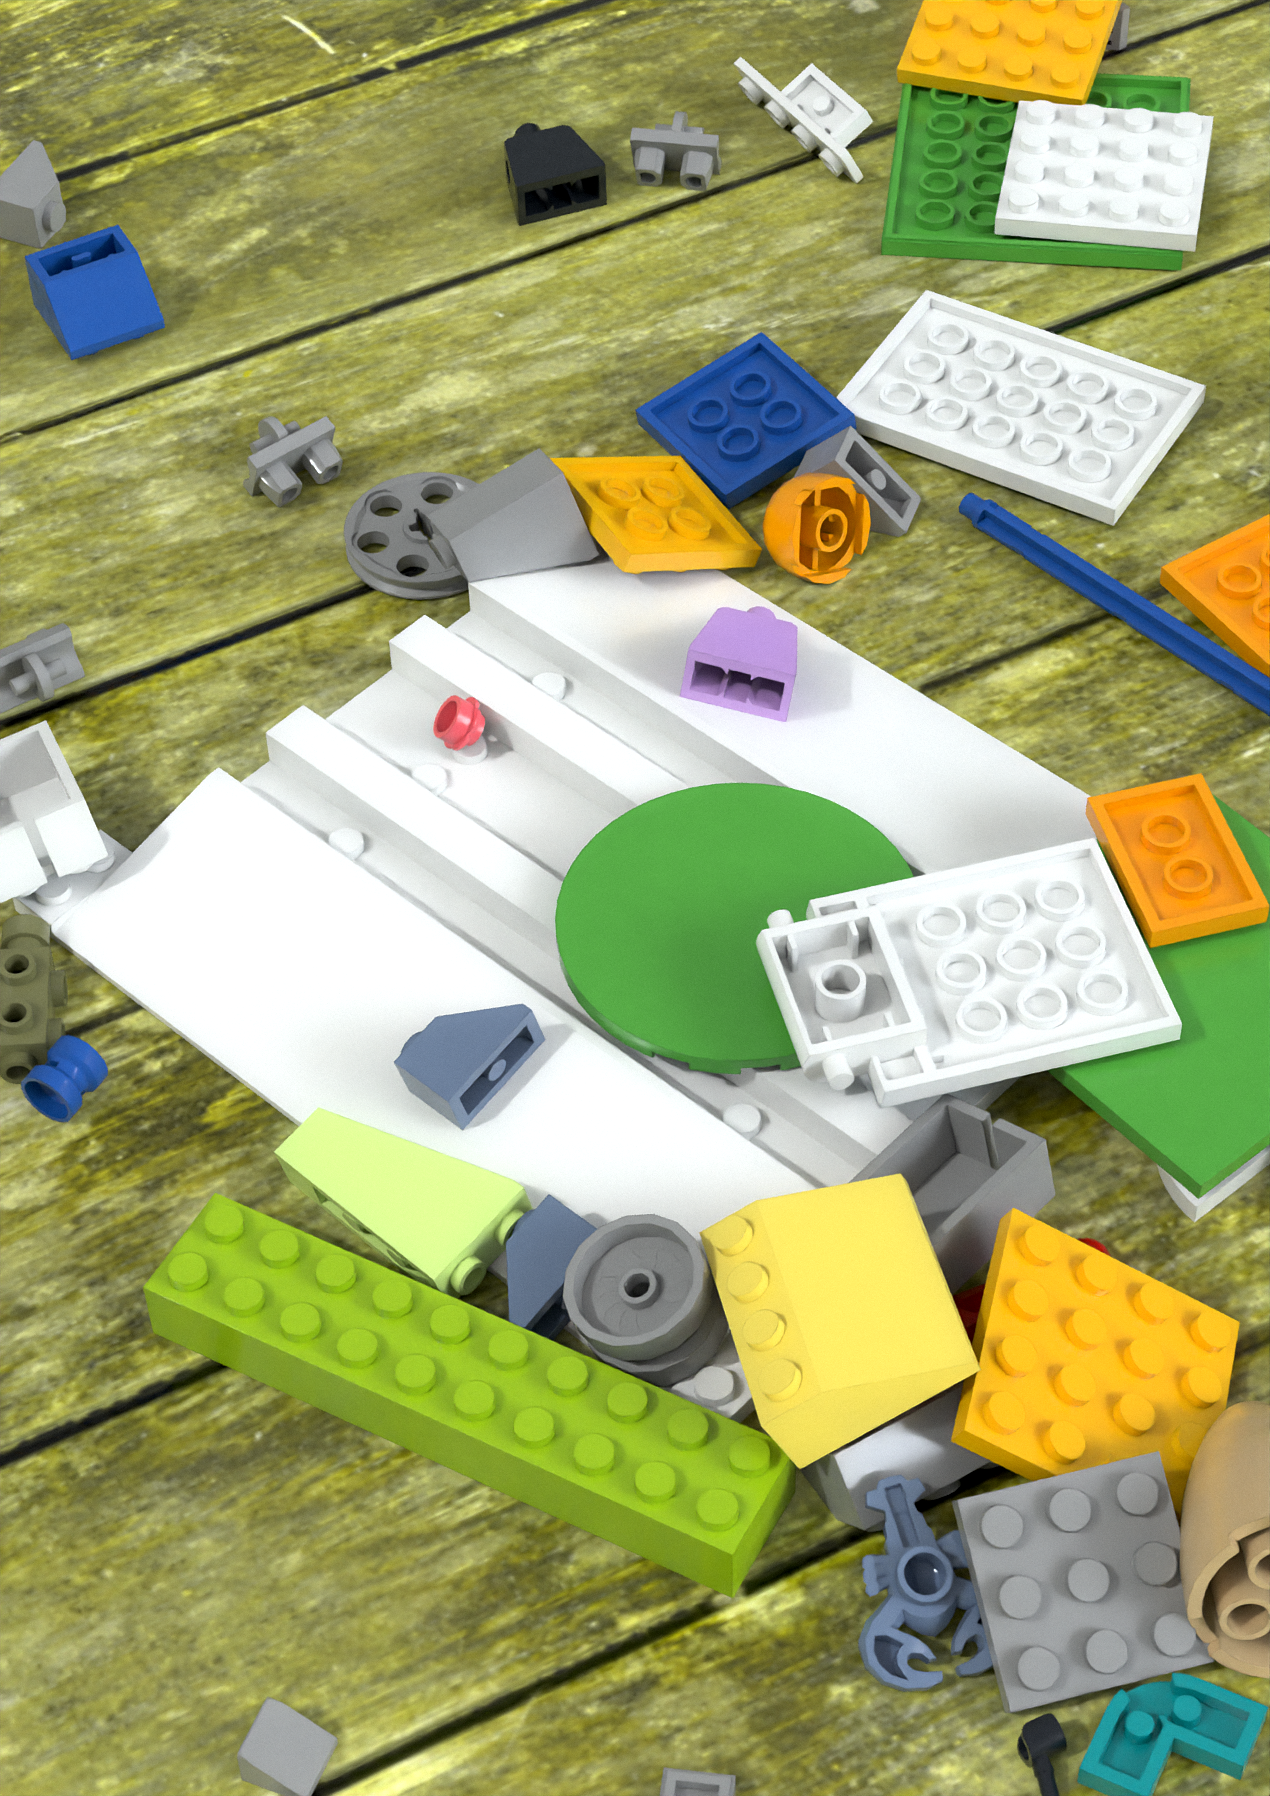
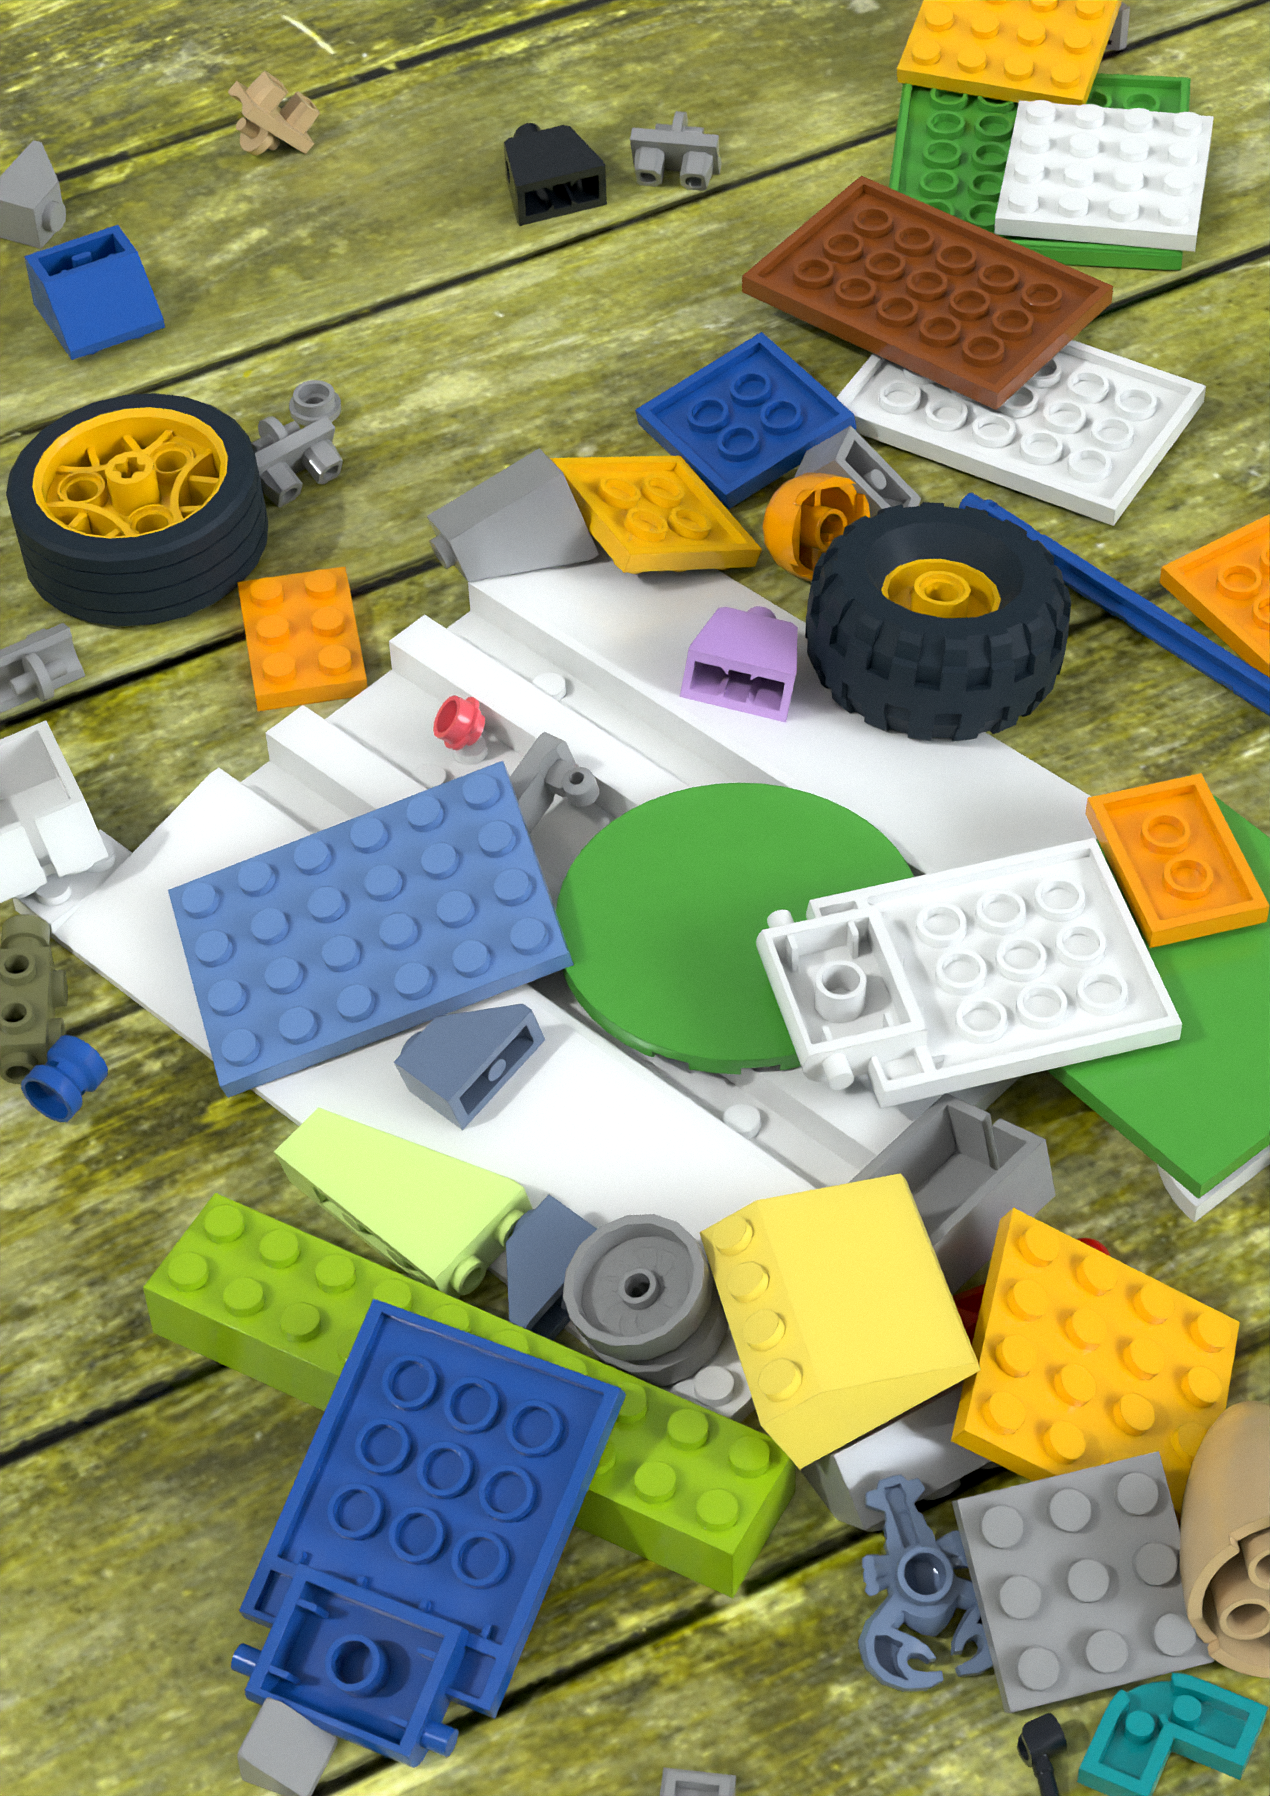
light grey wedge [344,472,479,600] -> none
white bracket [733,57,873,184] -> none
none -> wheel [6,393,268,626]
none -> medium blue plate [168,761,574,1098]
none -> tan hips [228,70,320,155]
none -> blue plate [231,1298,626,1768]
none -> light orange plate [237,566,368,712]
none -> light grey plate [289,380,342,426]
none -> light grey piece [510,732,599,834]
none -> dark orange plate [742,176,1113,410]
none -> black wheel [805,502,1071,742]

